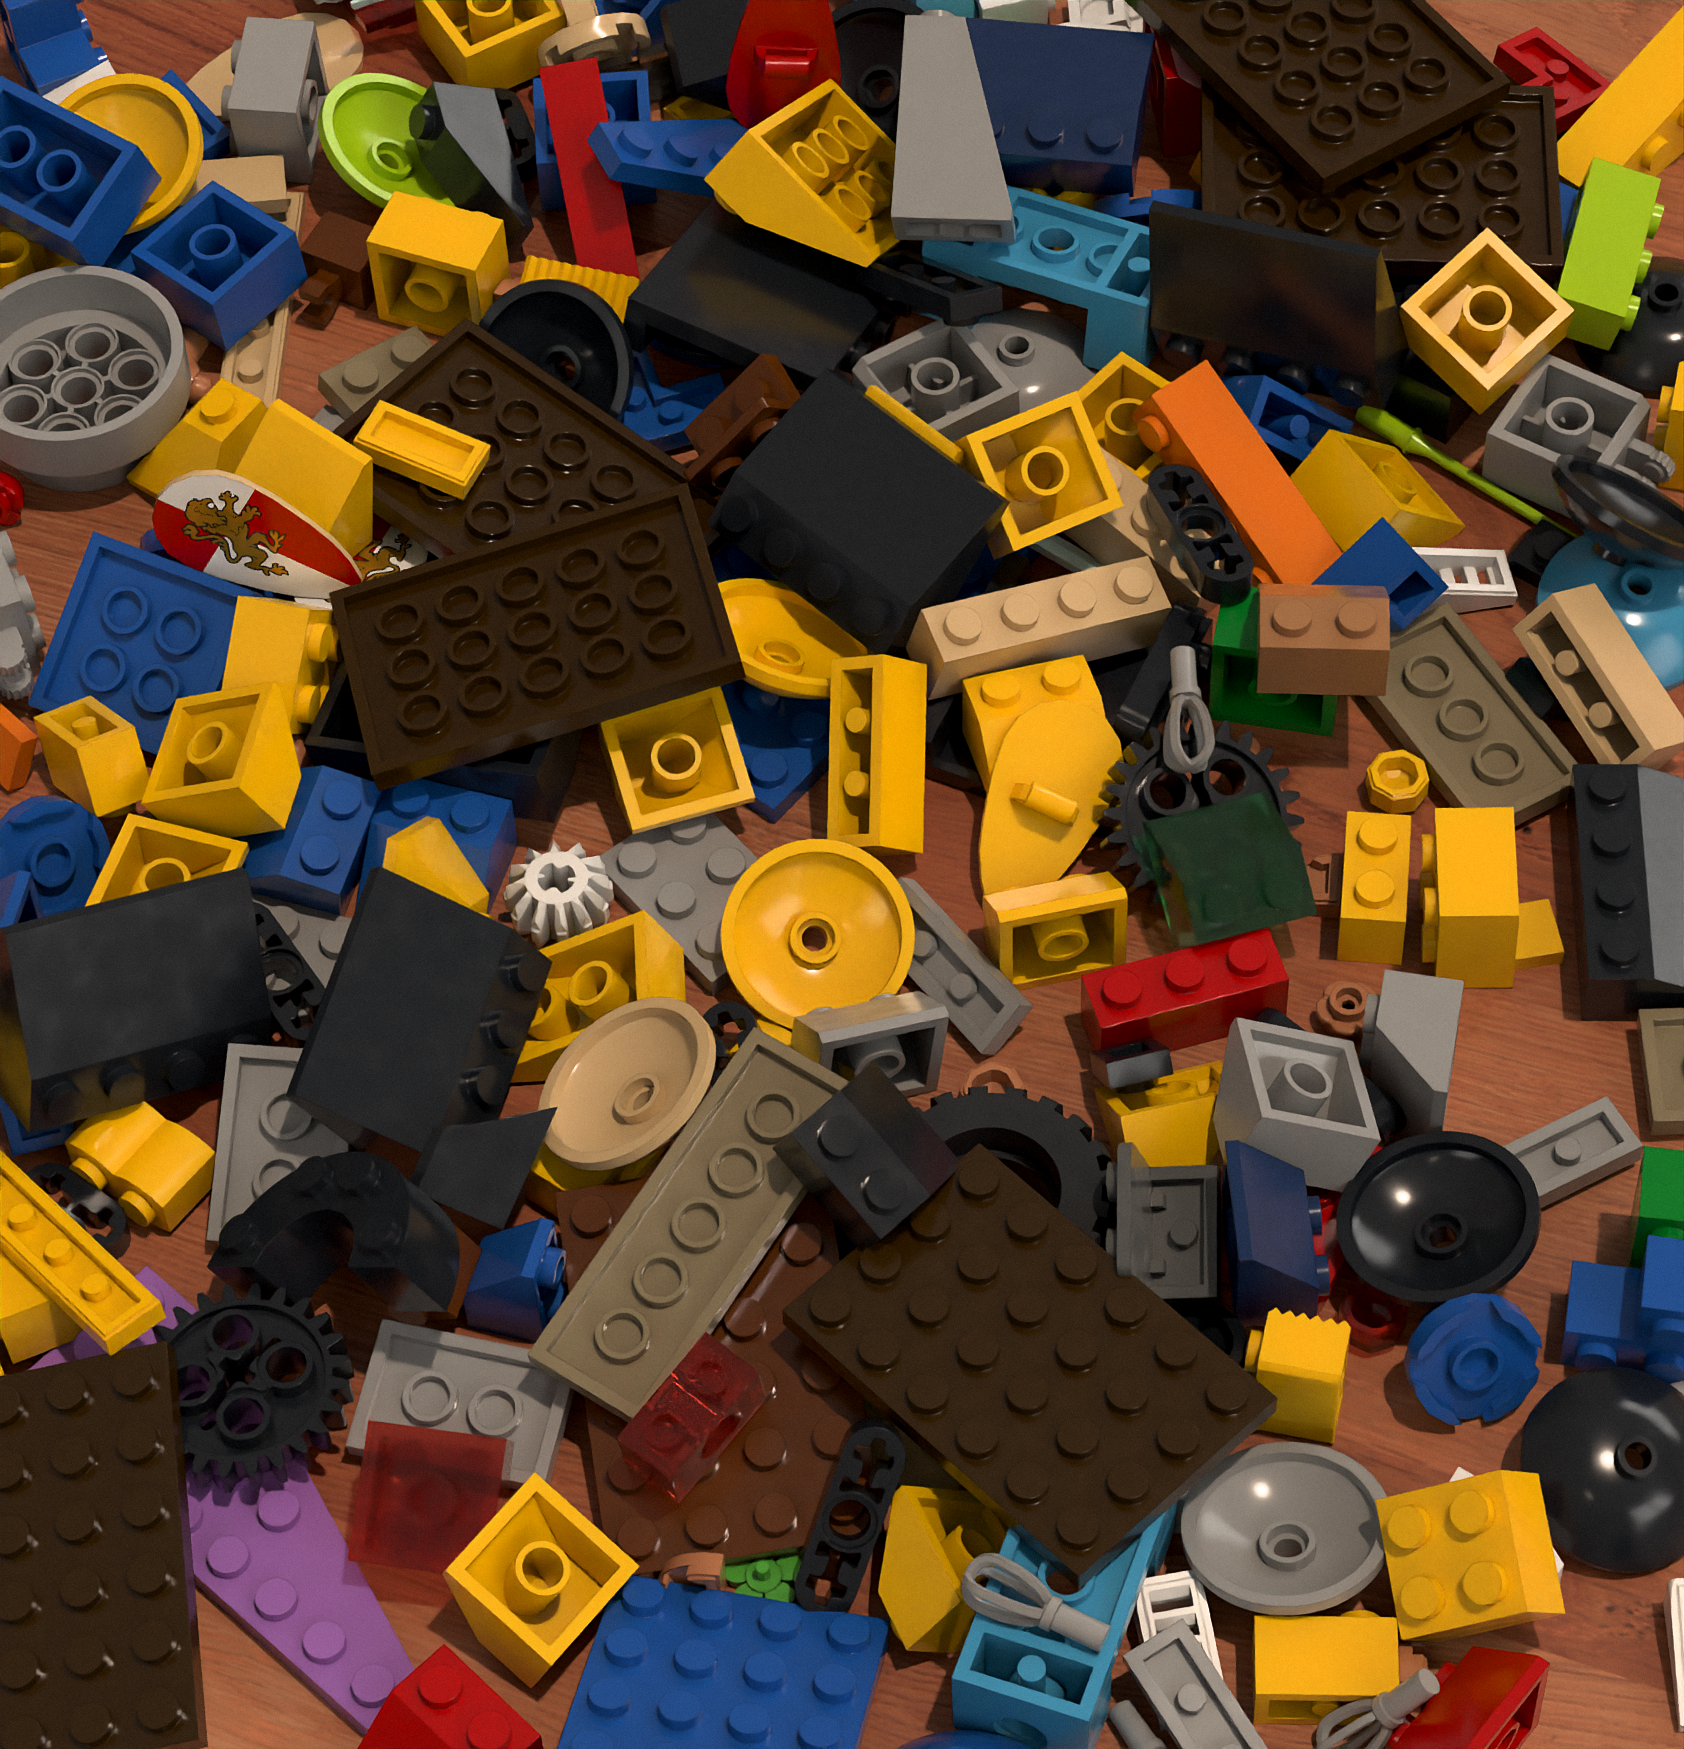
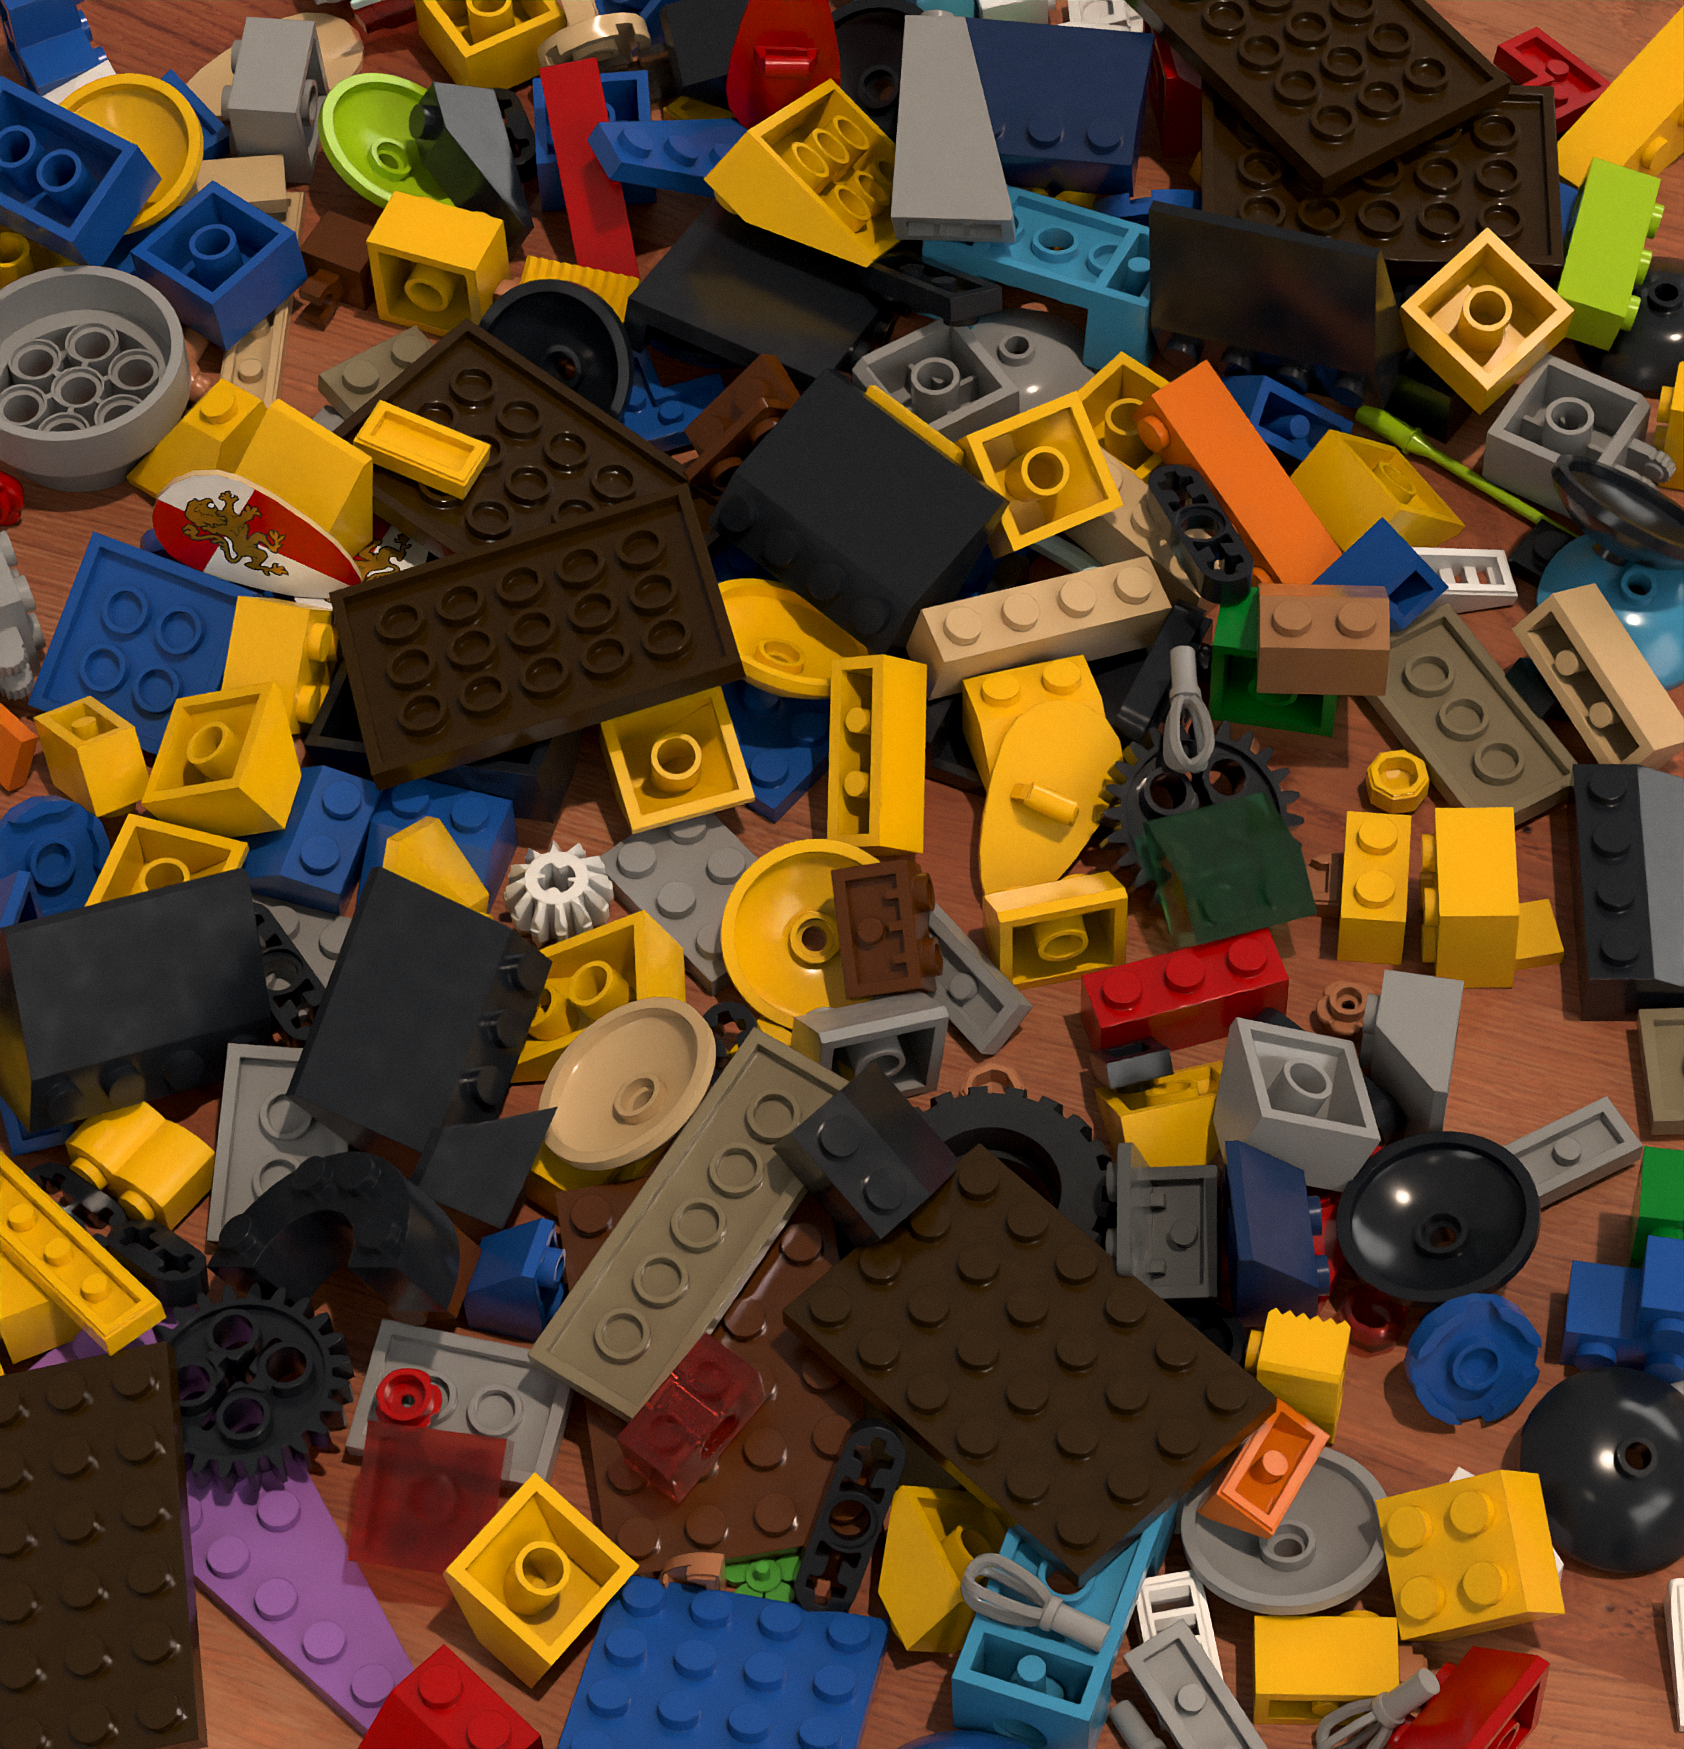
none -> black beam [108,1219,209,1308]
none -> red plate [375,1368,442,1434]
none -> reddish brown bracket [831,859,943,1001]
none -> orange slope [1196,1395,1330,1539]

